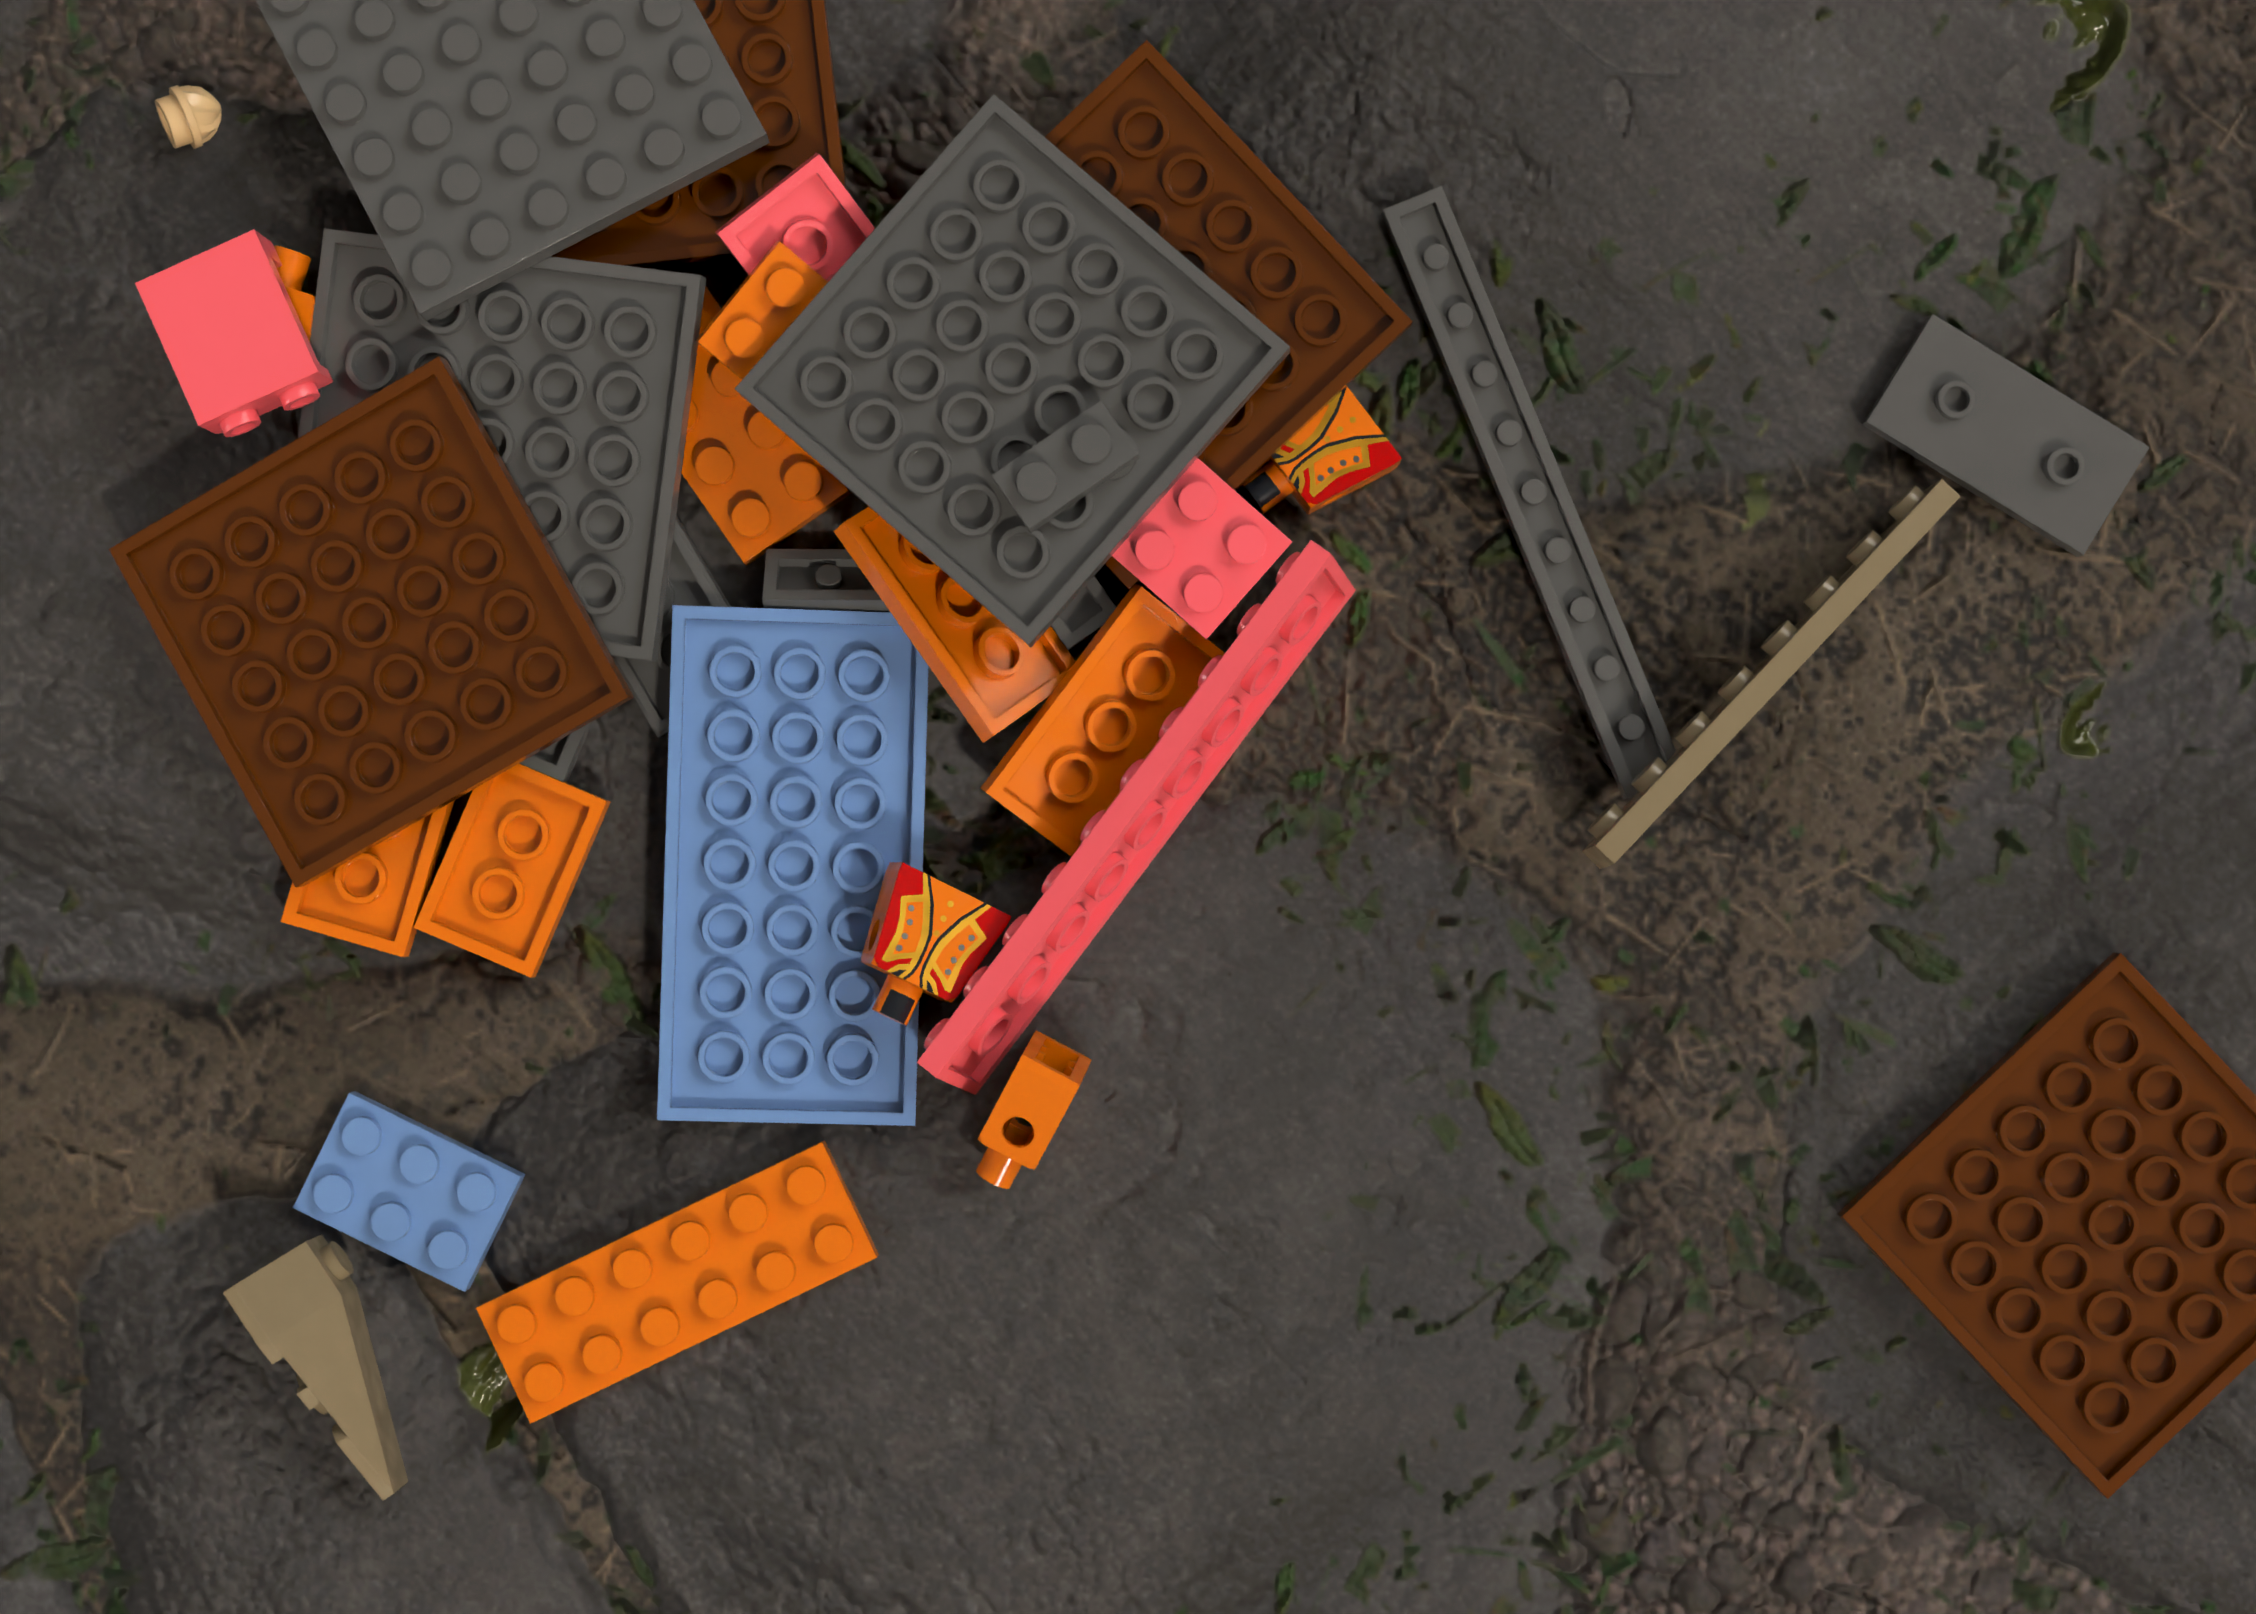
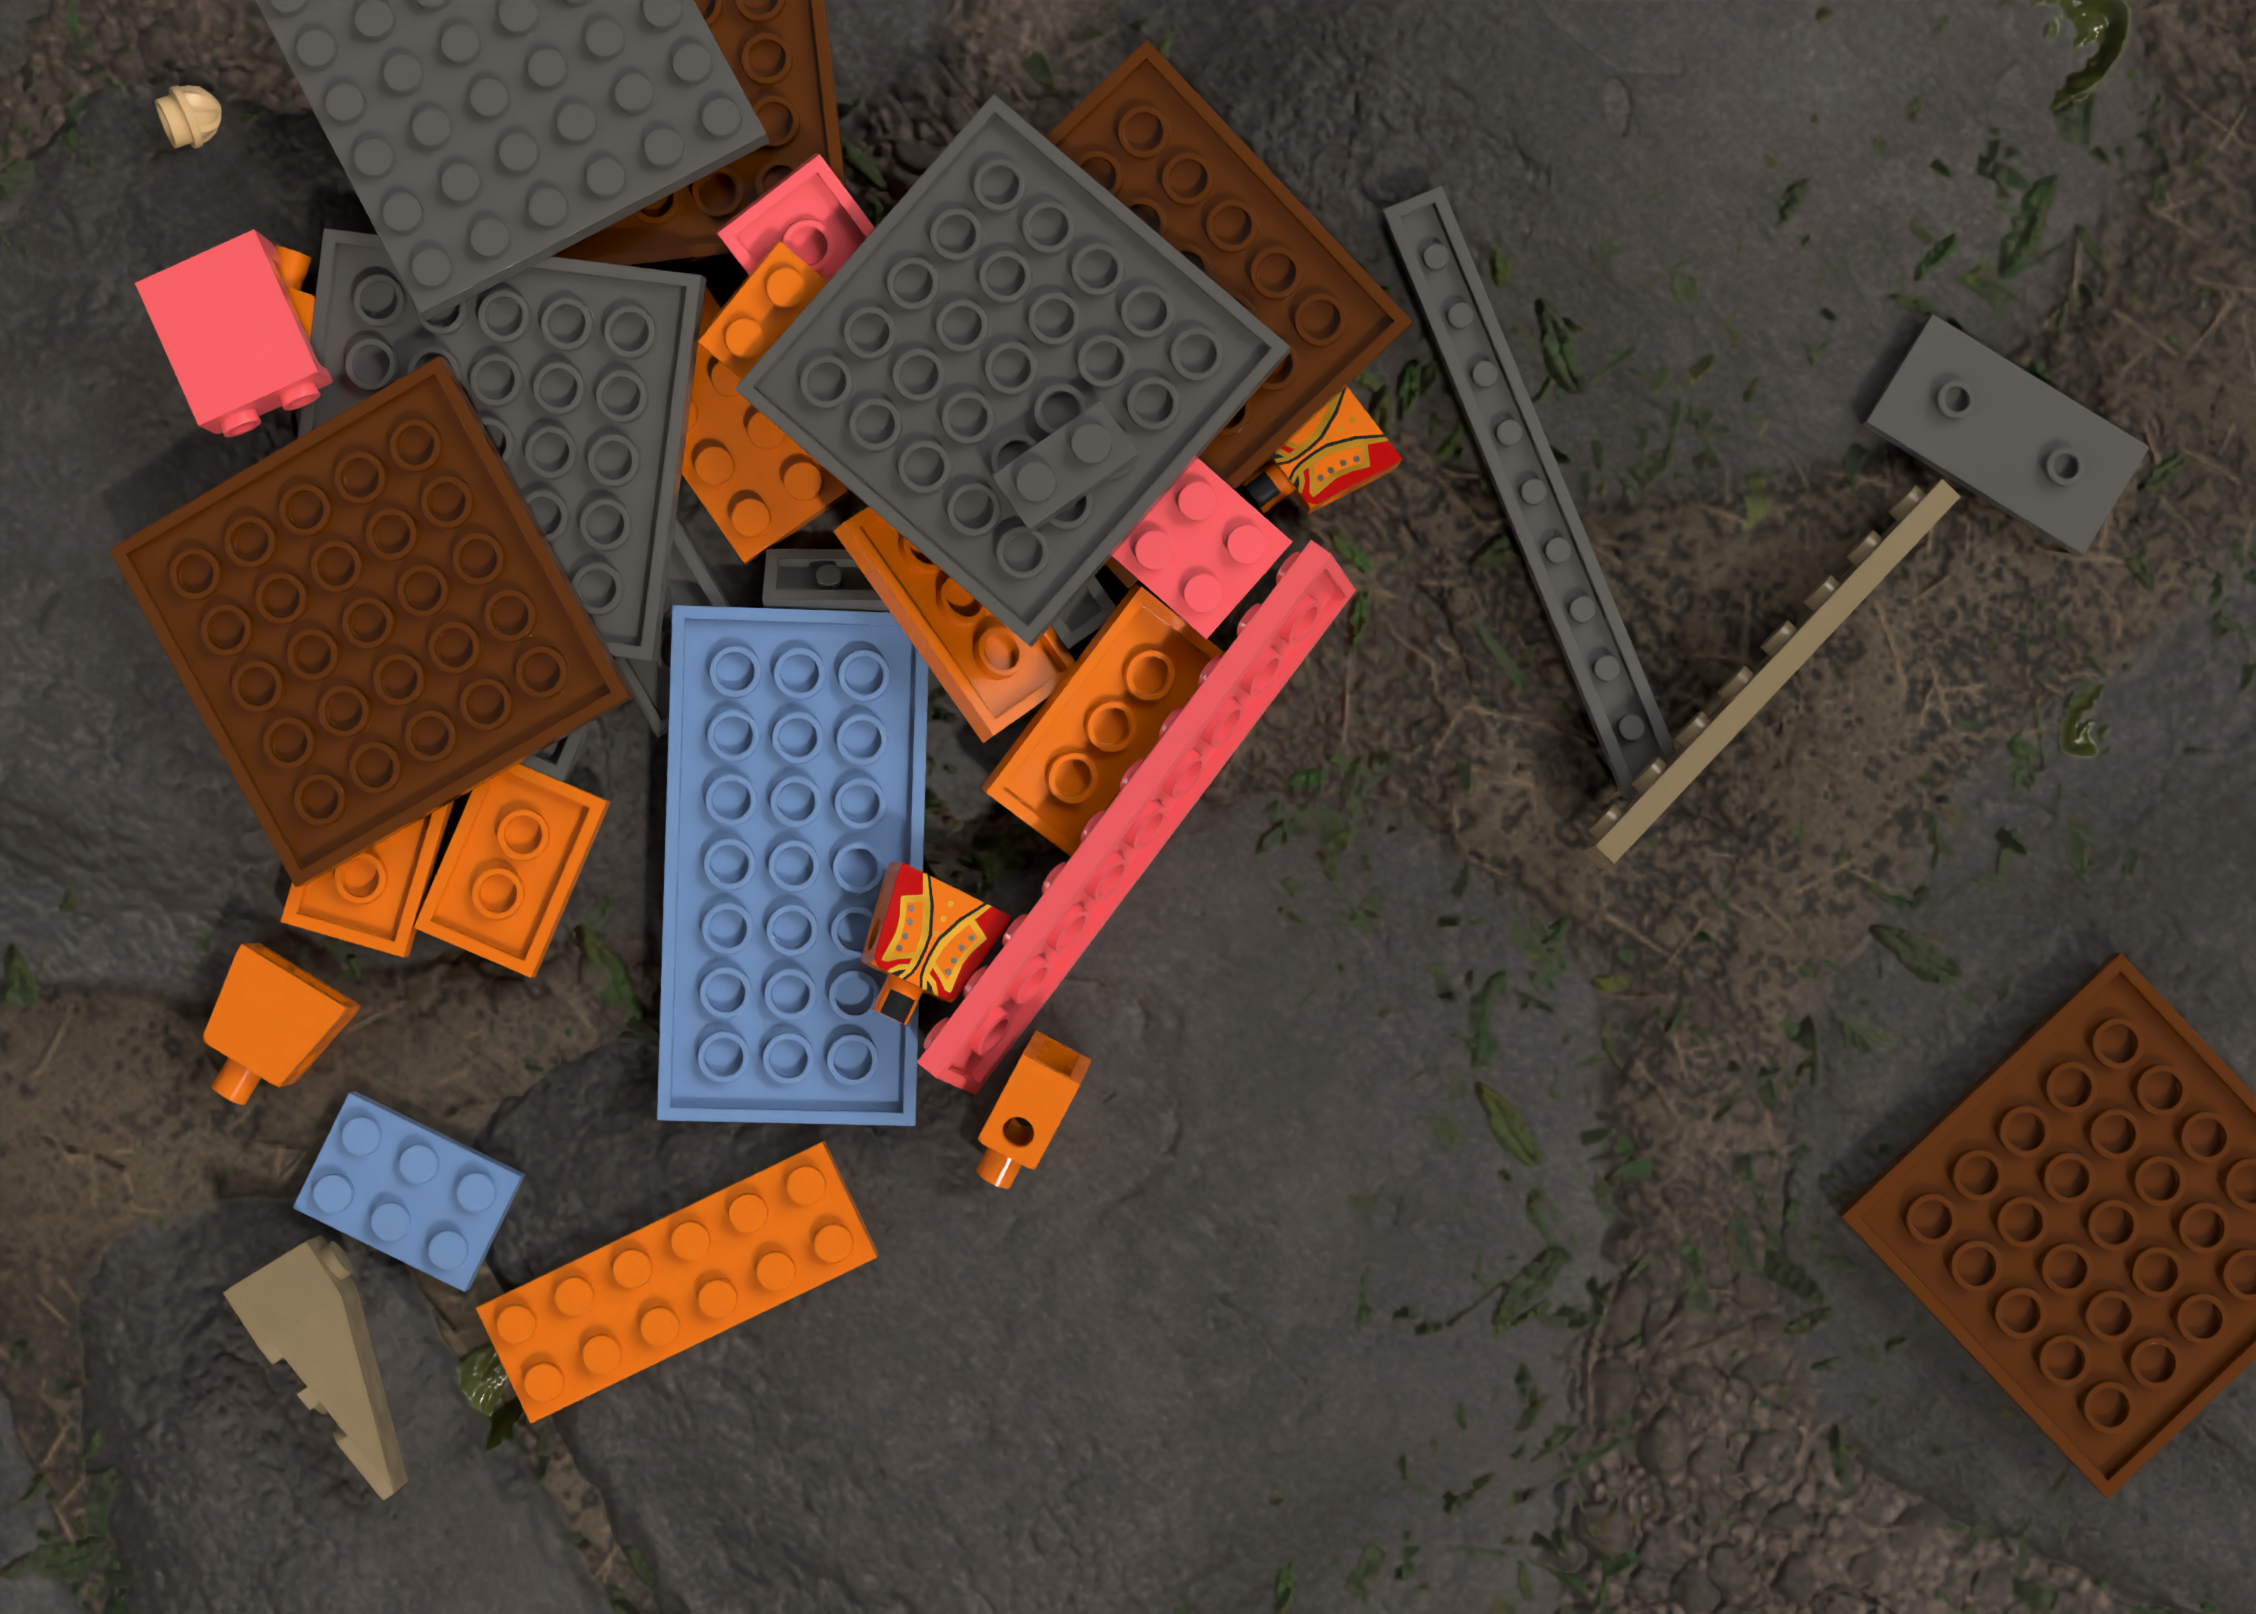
none -> orange torso [203,943,361,1105]

